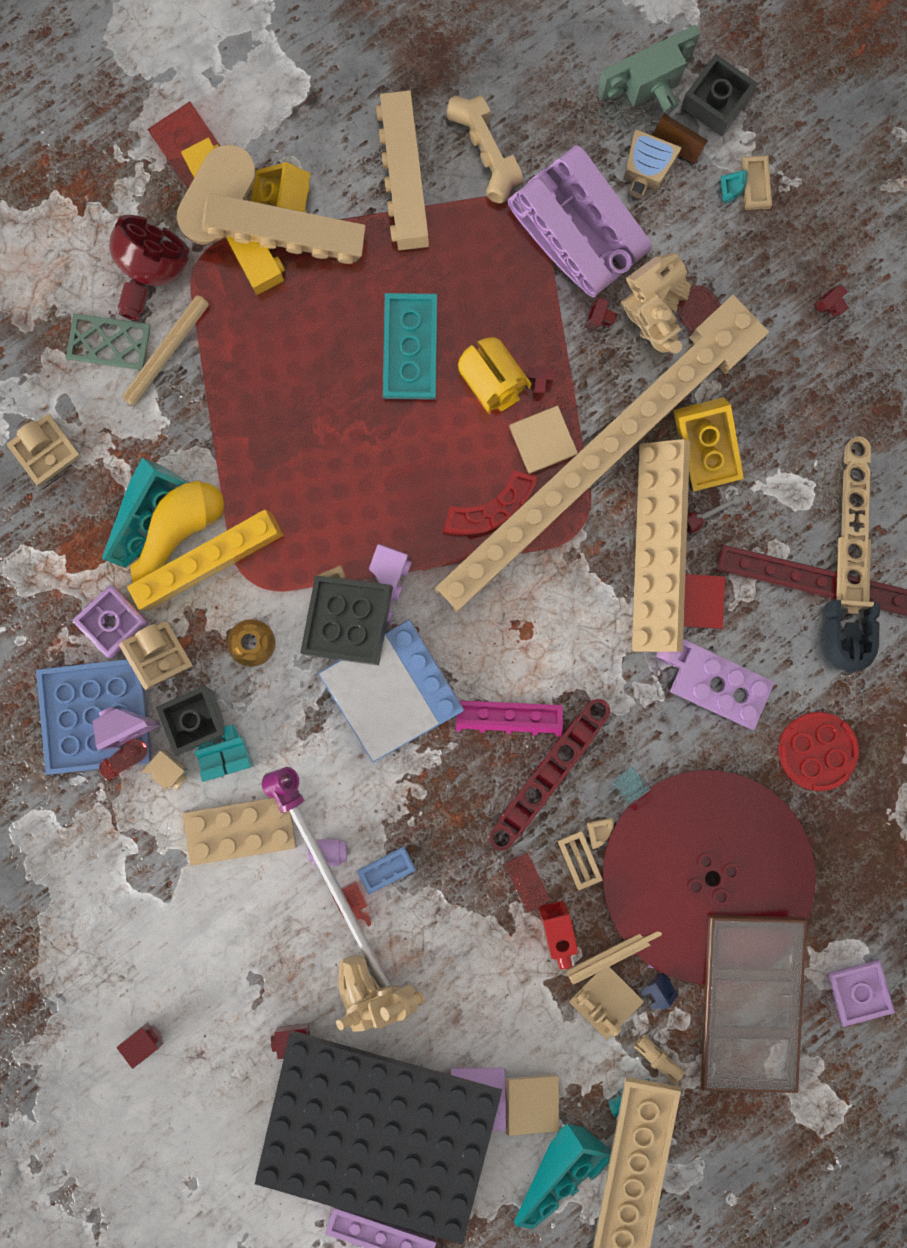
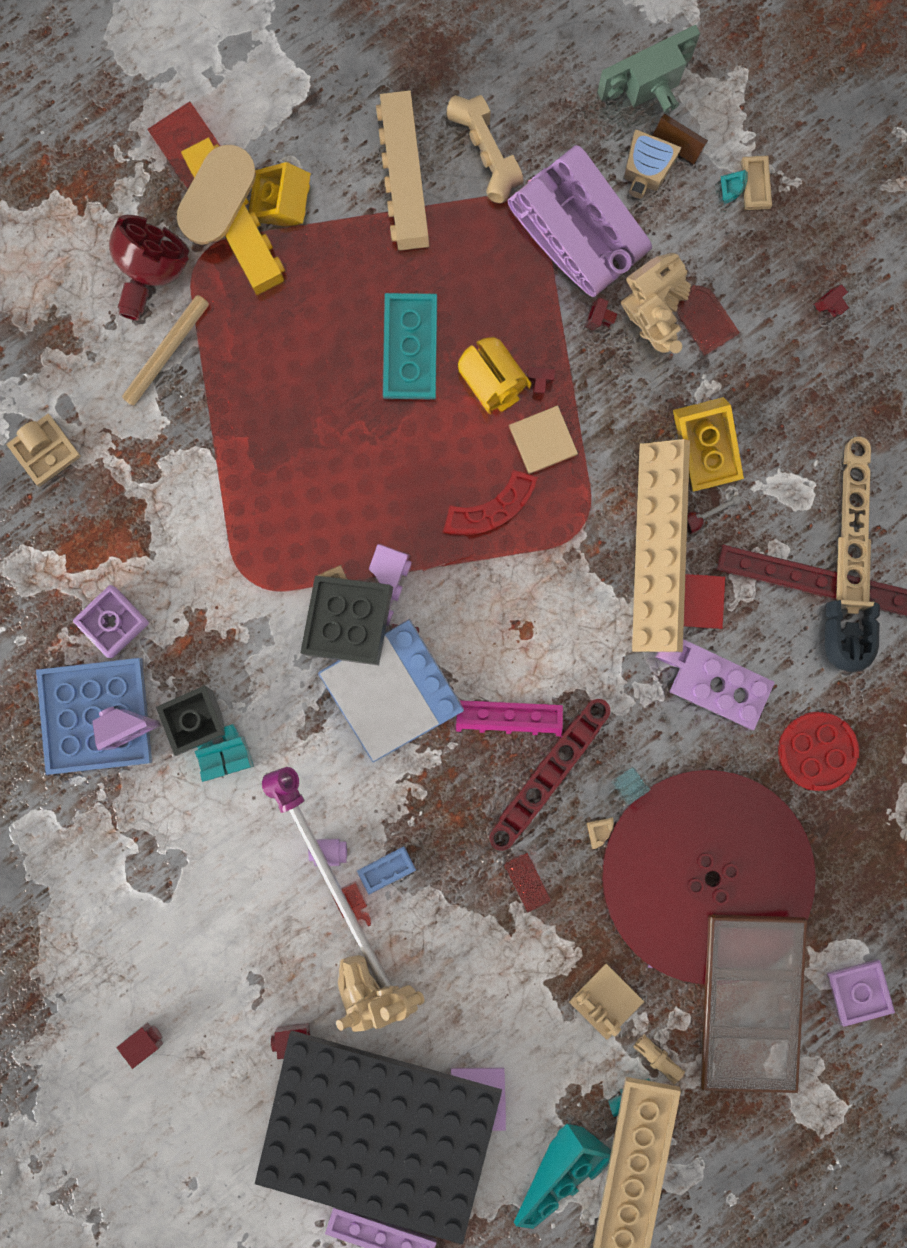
sand green window [65,313,151,370] -> none
clear red piece [99,739,147,781] -> none
teal wedge [102,458,189,568] -> none
tan plate [119,621,193,691] -> none
yellow brick [127,510,284,611] -> none
yellow animal [130,480,224,583] -> none
tan window [141,750,189,790] -> none
tan plate [183,798,297,866] -> none
tan brick [201,193,365,264] -> none
pearl gold piece [227,619,276,667] -> none
tan piece [434,295,769,614] -> none
tan tile [505,1074,559,1136] -> none
red torso [538,900,578,969] -> none
tan tile [557,831,603,891] -> none
tan axle [566,931,662,984] -> none
dark blue tile [641,973,678,1010] -> none
pearl dark grey brick [681,54,758,136] -> none

